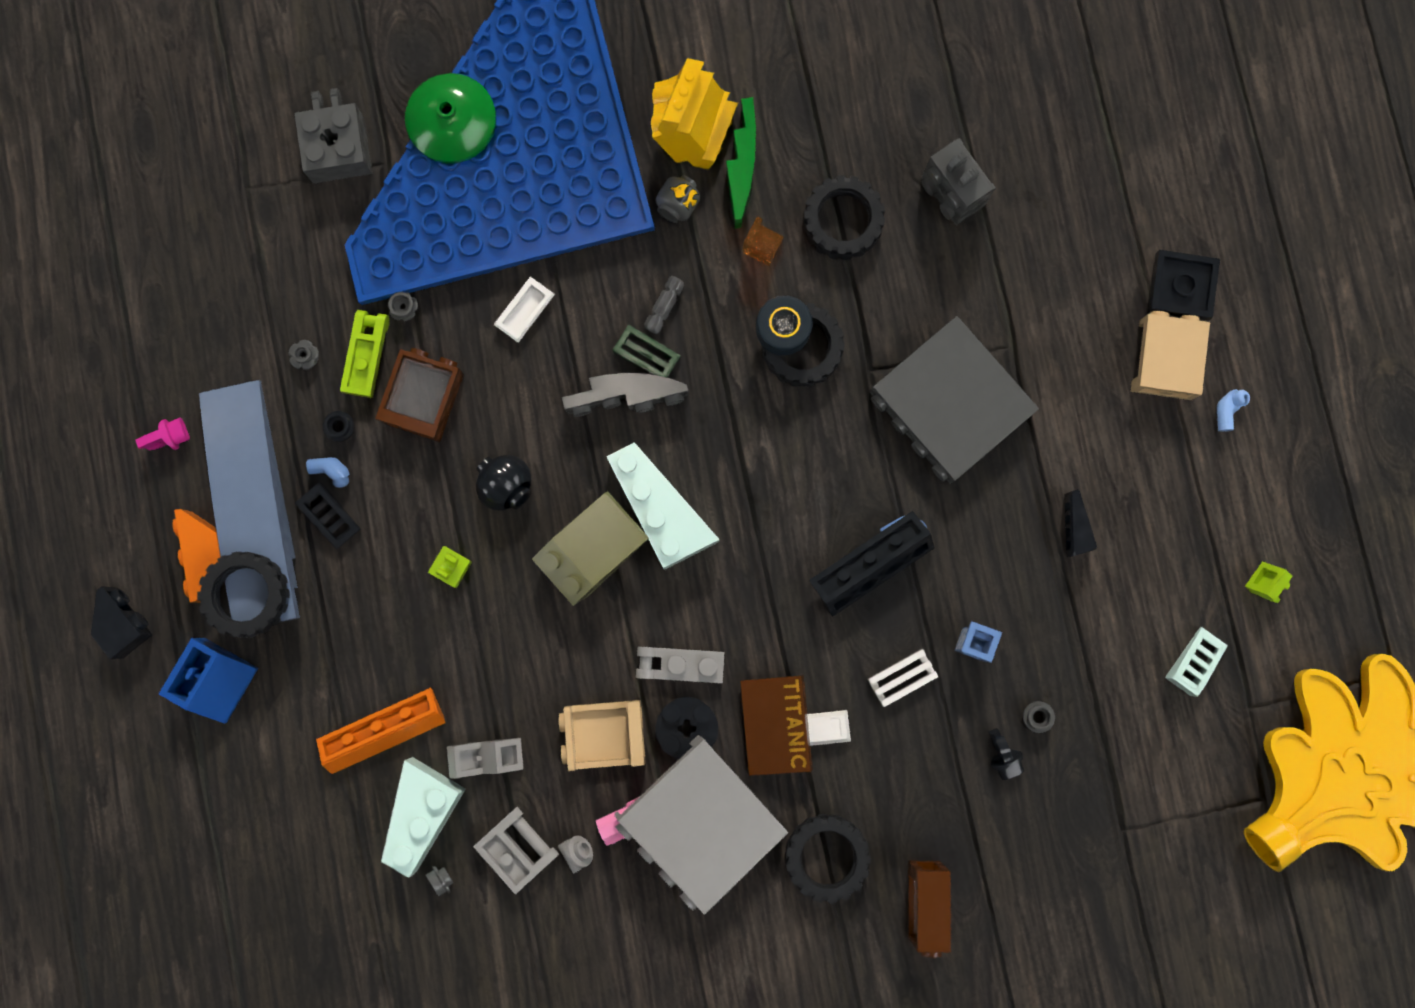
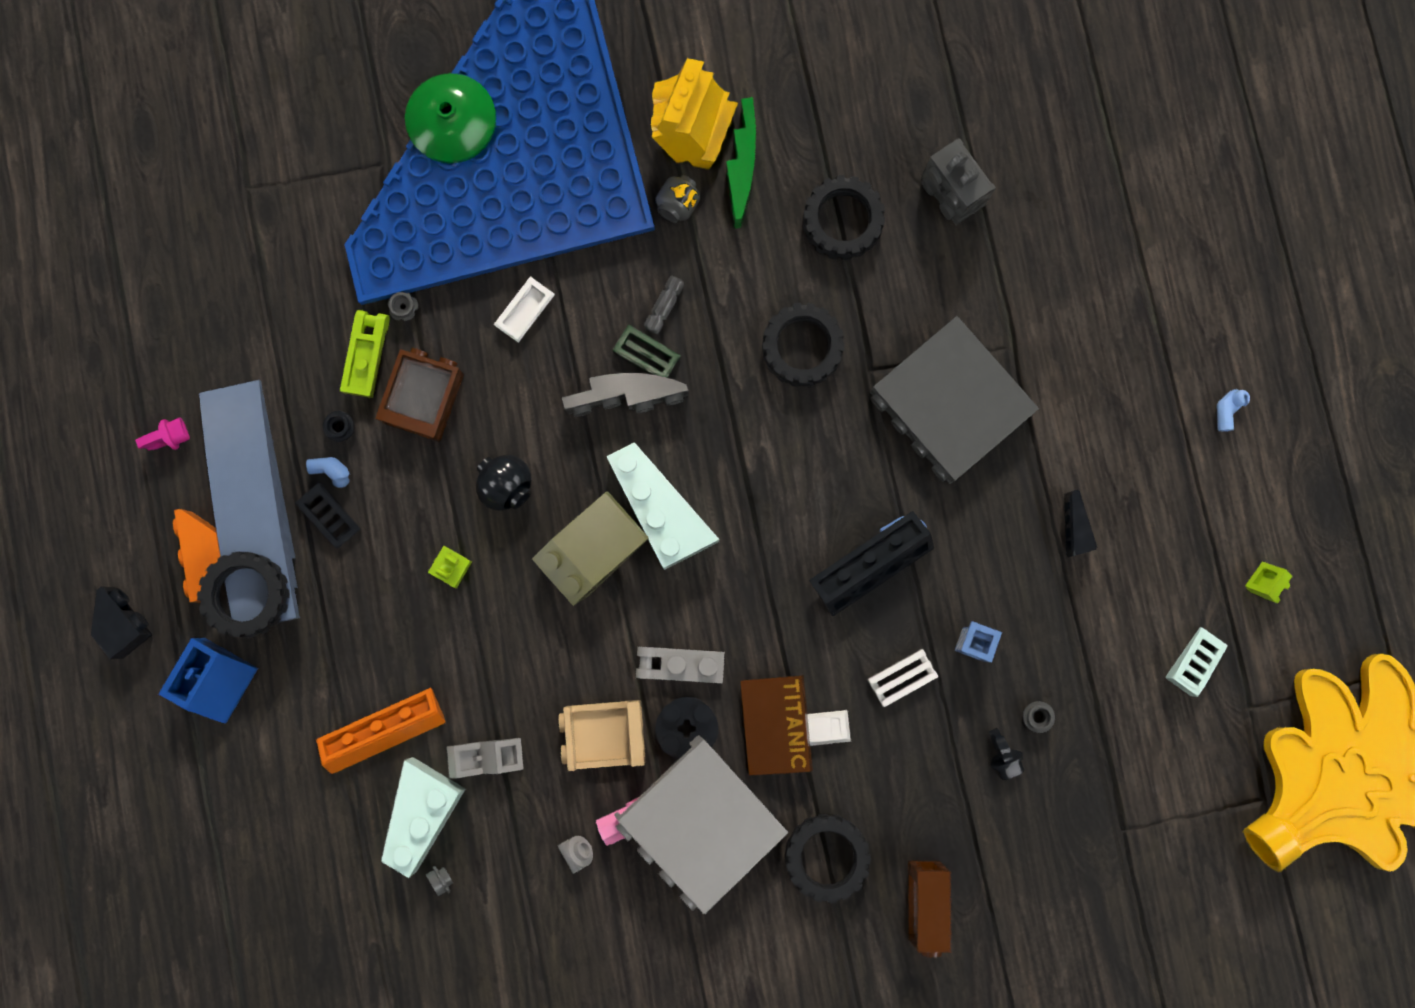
dark grey plate [288,340,319,370] -> none
dark grey hinge [295,88,373,183] -> none
light grey plate [473,807,559,895] -> none
clear orange panel [743,216,784,266] -> none
black wheel [756,295,813,356] -> none
tan panel [1131,311,1210,400] -> none
black plate [1148,250,1220,321] -> none

